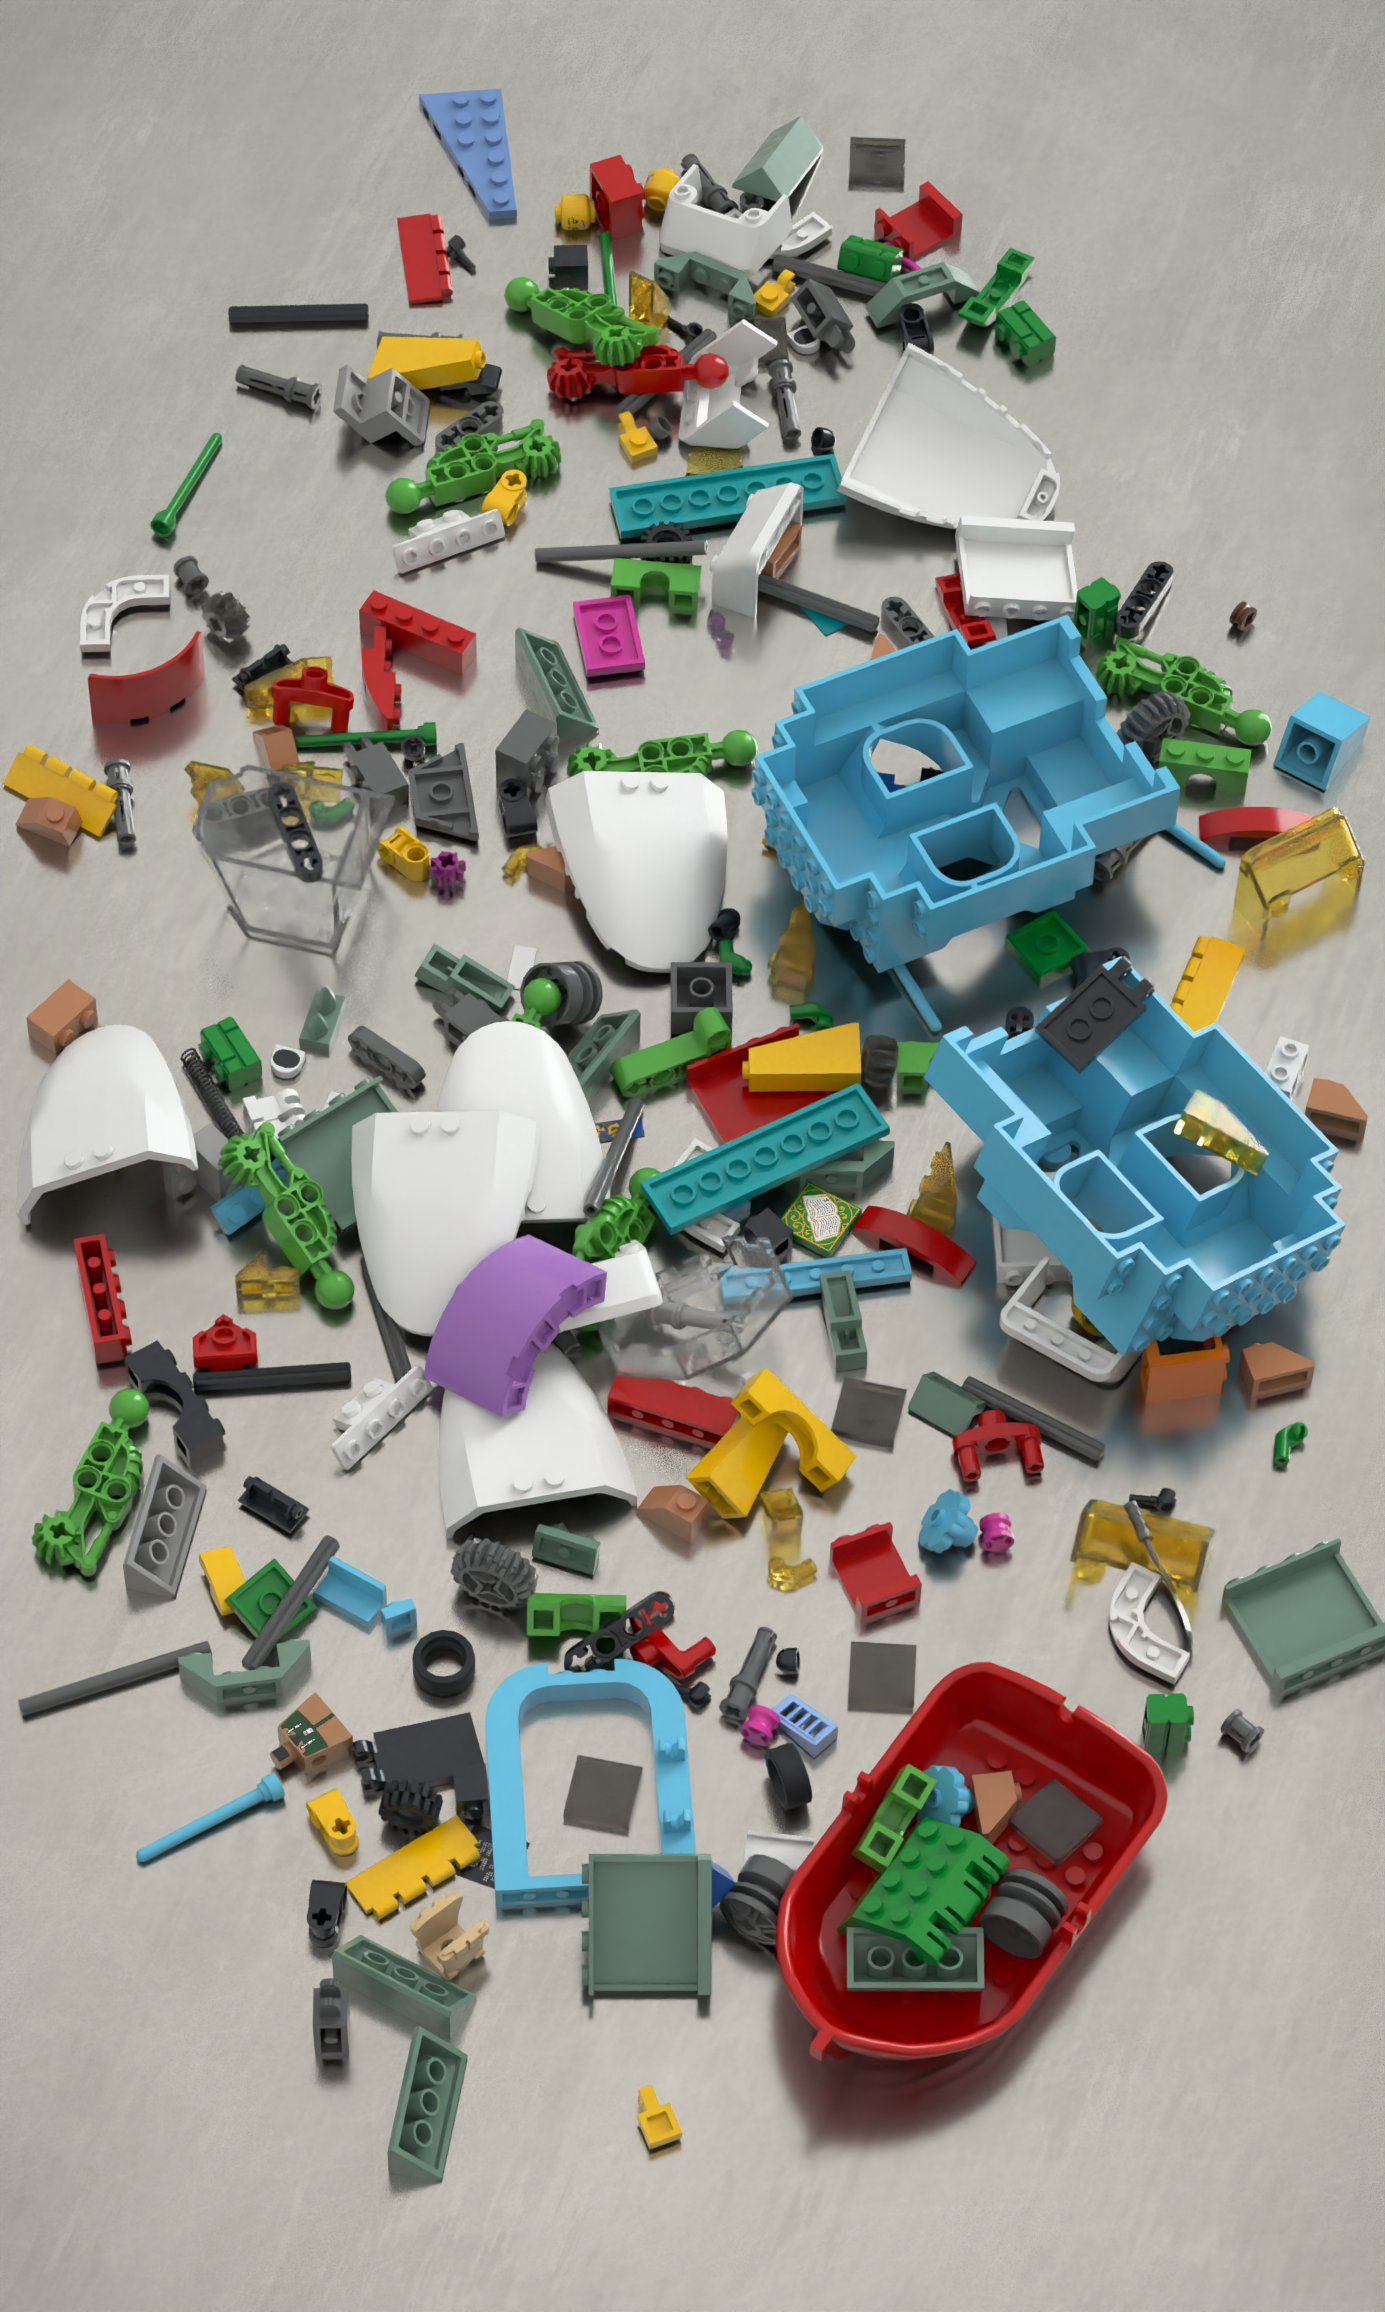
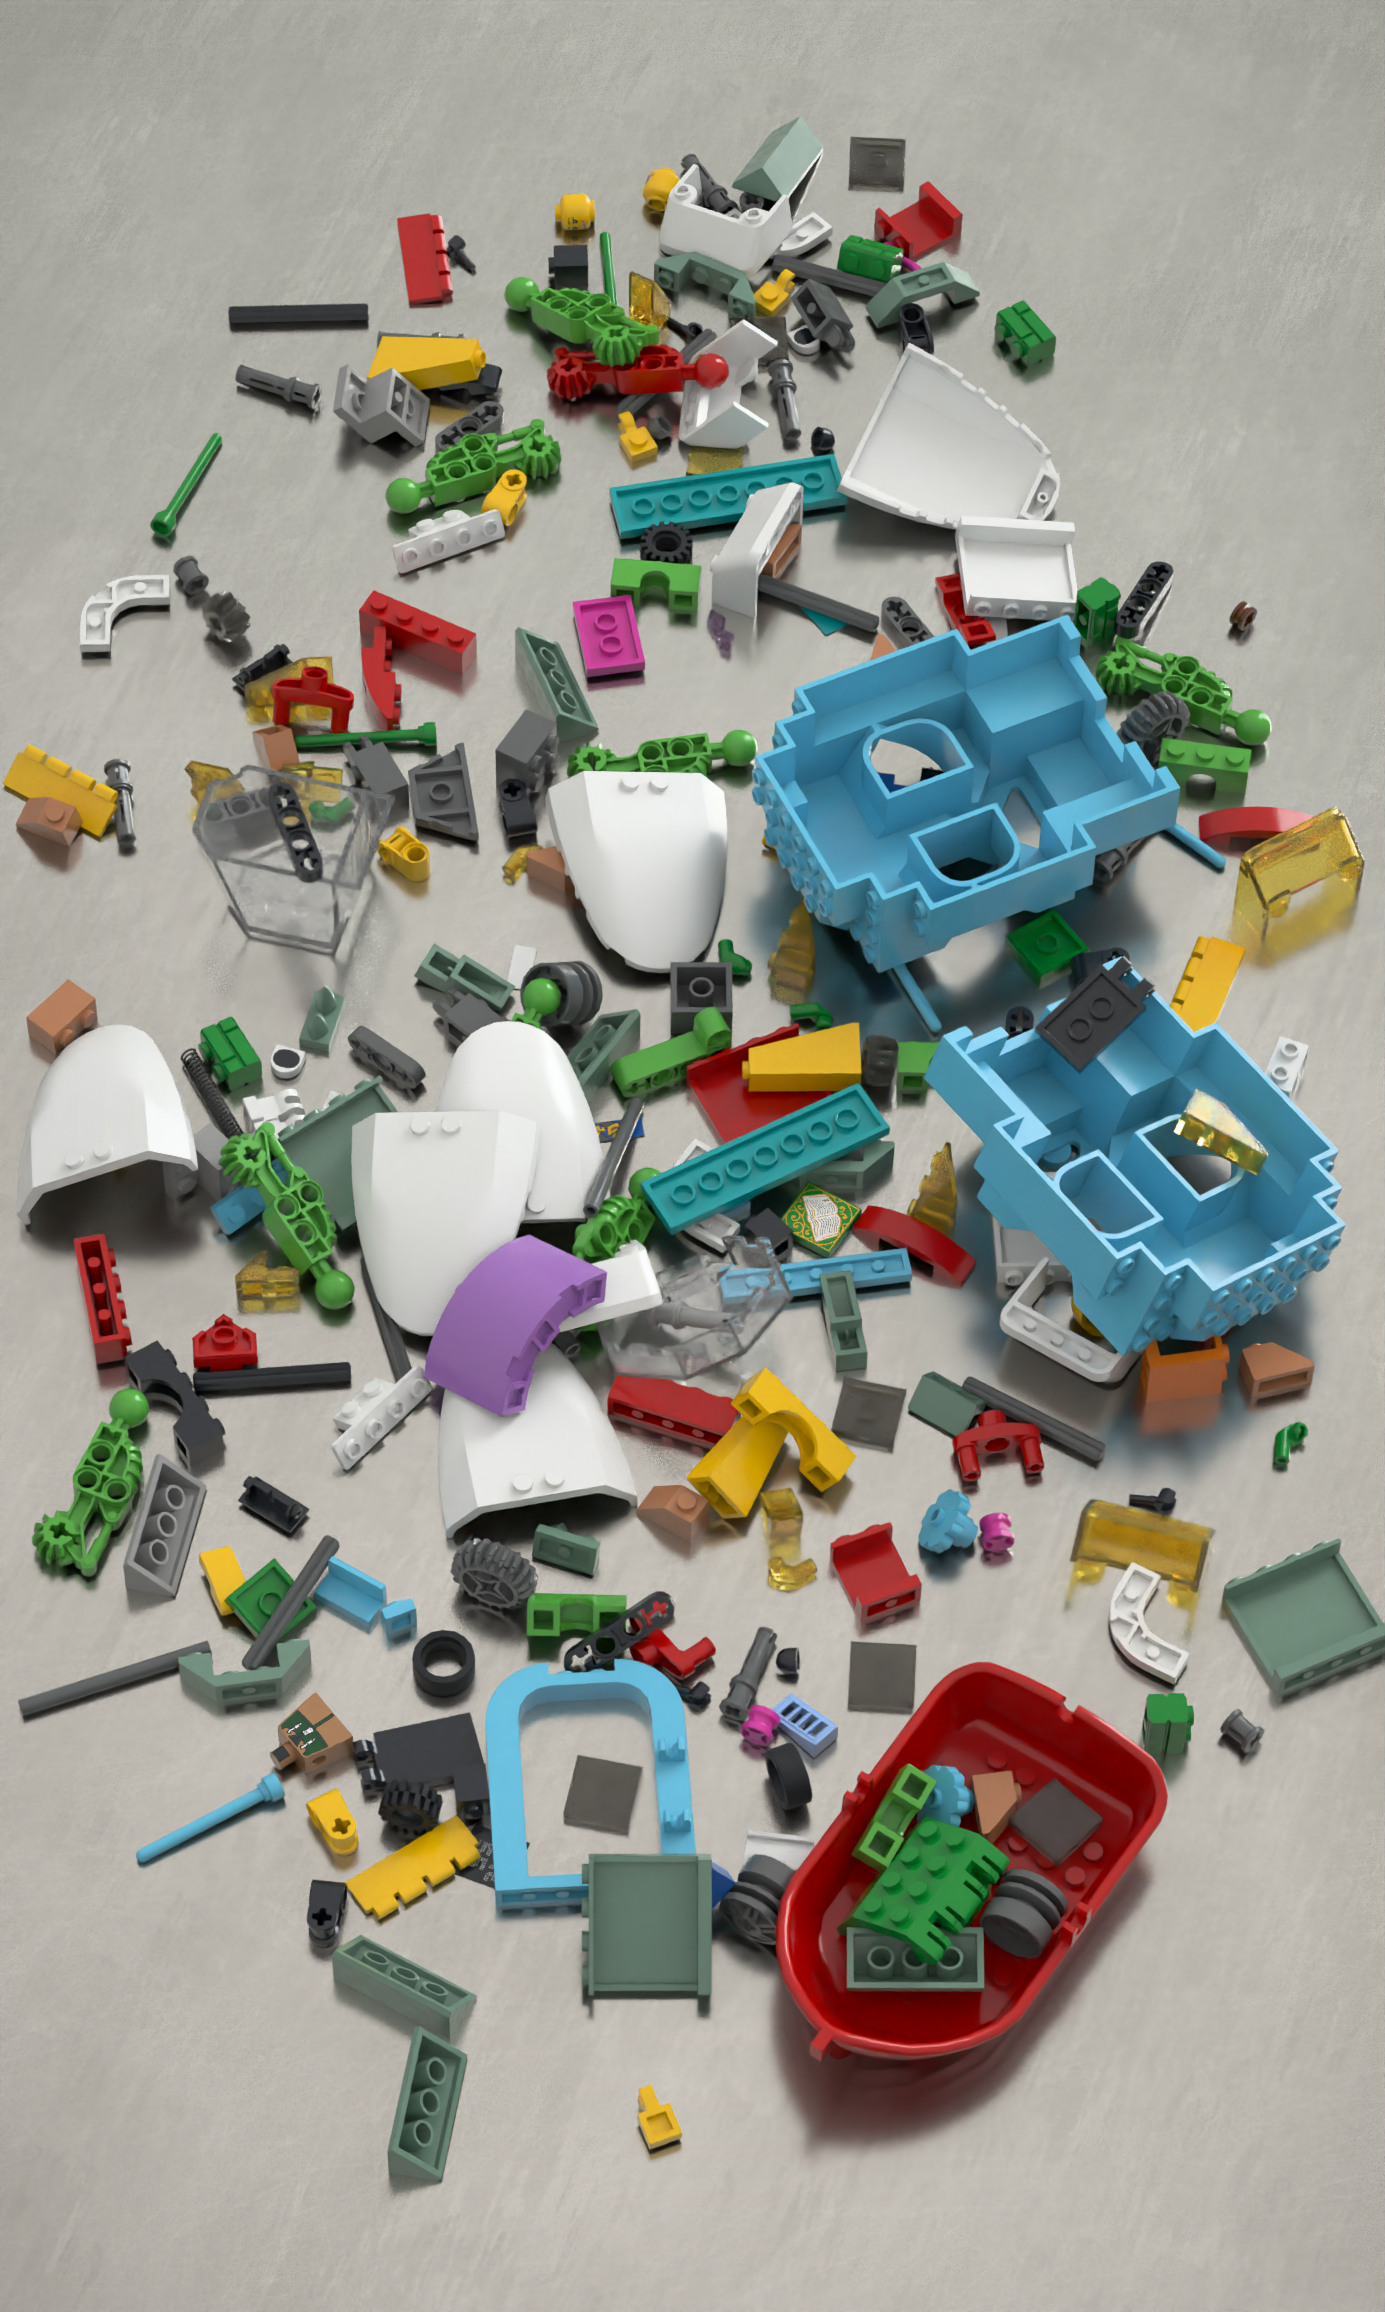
red panel [88,631,205,724] -> none
dark grey hinge [313,1978,350,2056] -> none
black hinge [401,735,426,762] -> none
tan piece [410,1890,490,1981] -> none
medium blue wing [419,89,517,219] -> none
magenta gear [429,851,466,889] -> none
dark grey piece [535,540,708,563] -> none
red brick [590,155,645,241] -> none
black pin [708,908,741,941] -> none
green slope [958,248,1035,327] -> none
dark grey sword [1124,1500,1195,1646] -> none
medium azure slope [1273,691,1371,791] -> none
nougat slope [1305,1078,1368,1139] -> none

